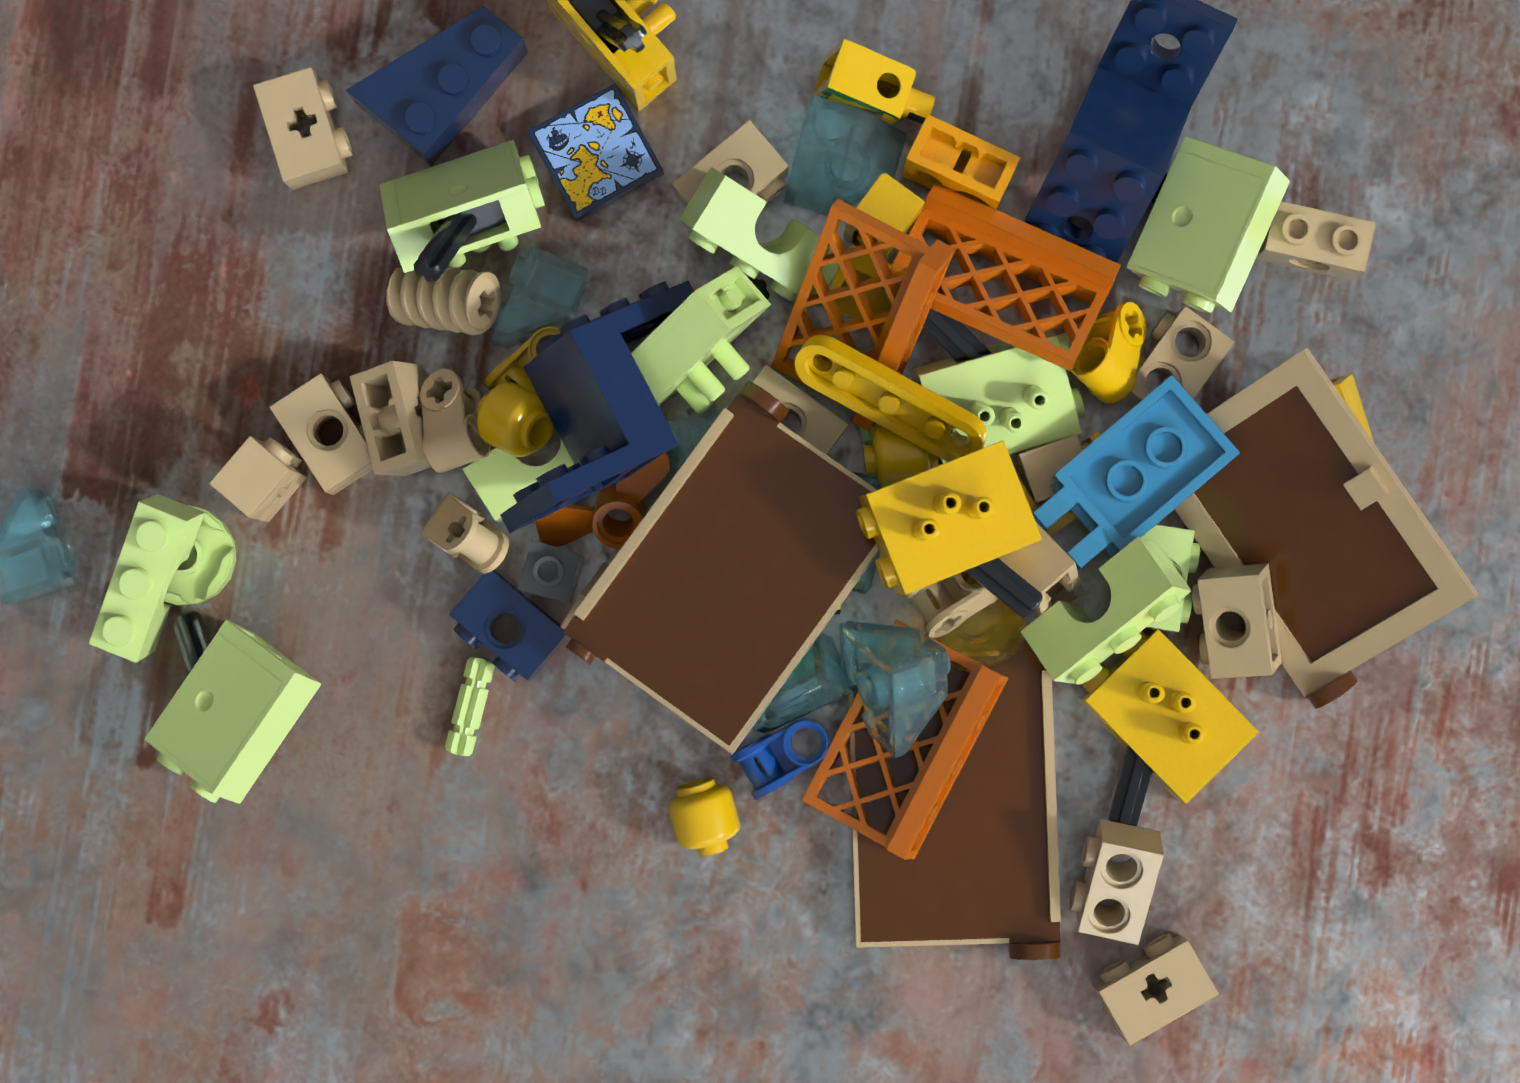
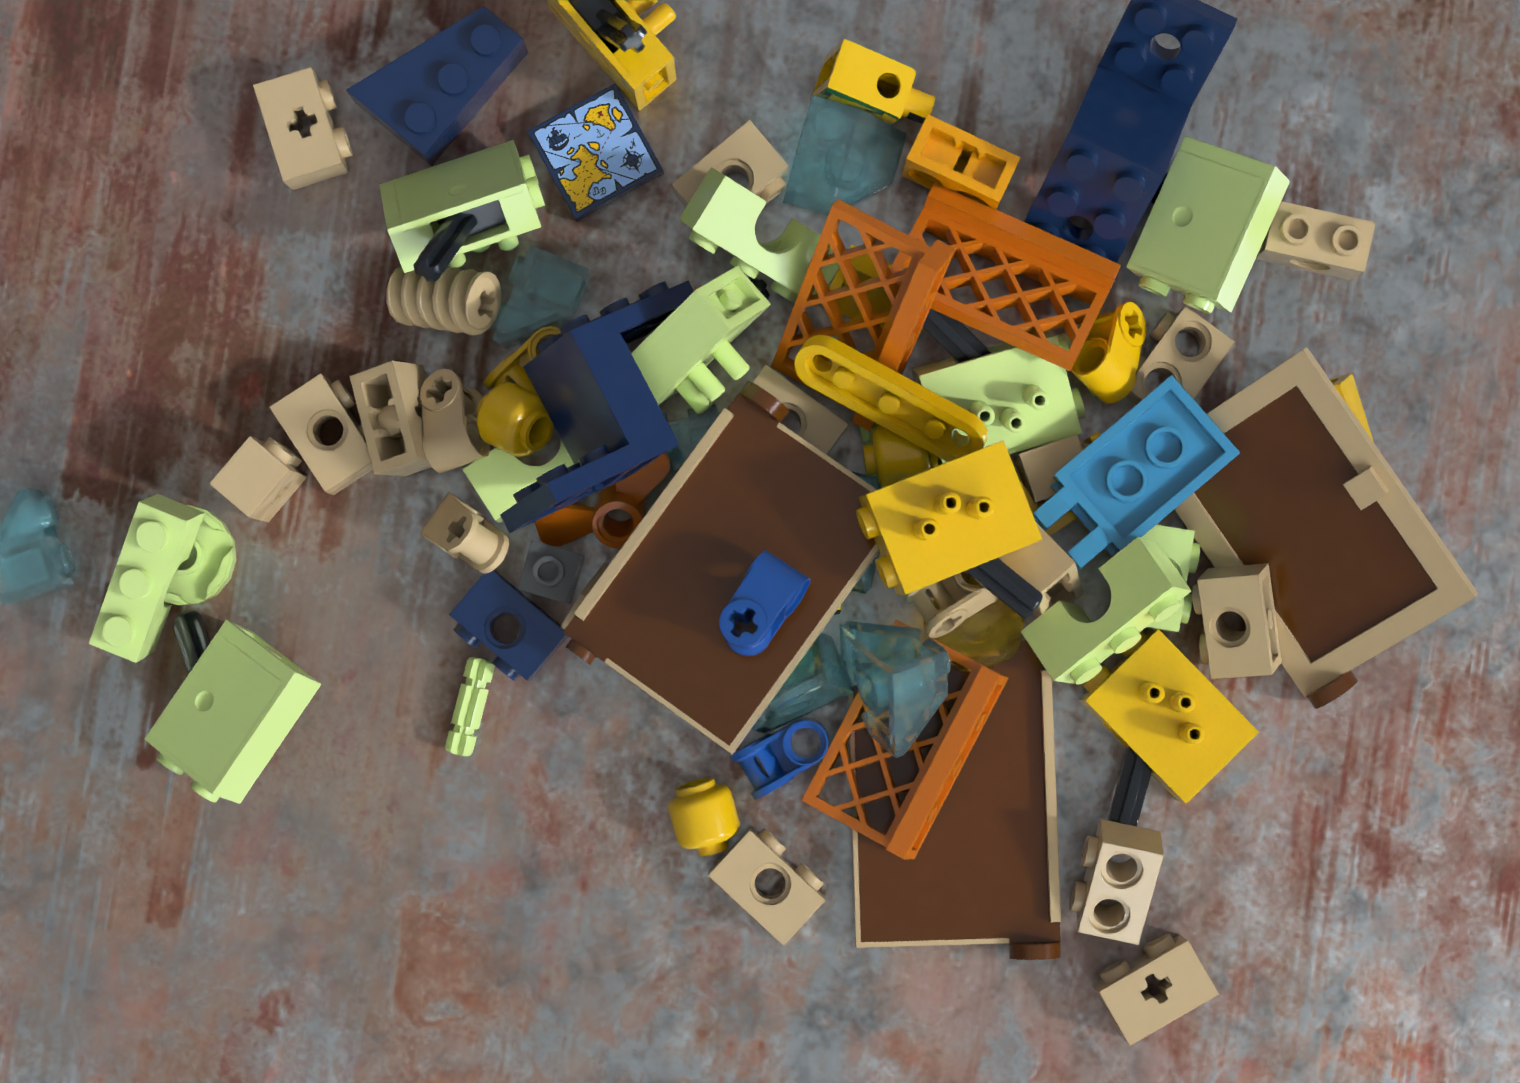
yellow panel [843,173,925,262] -> none
none -> tan brick [708,827,826,946]
none -> blue piece [719,550,811,656]

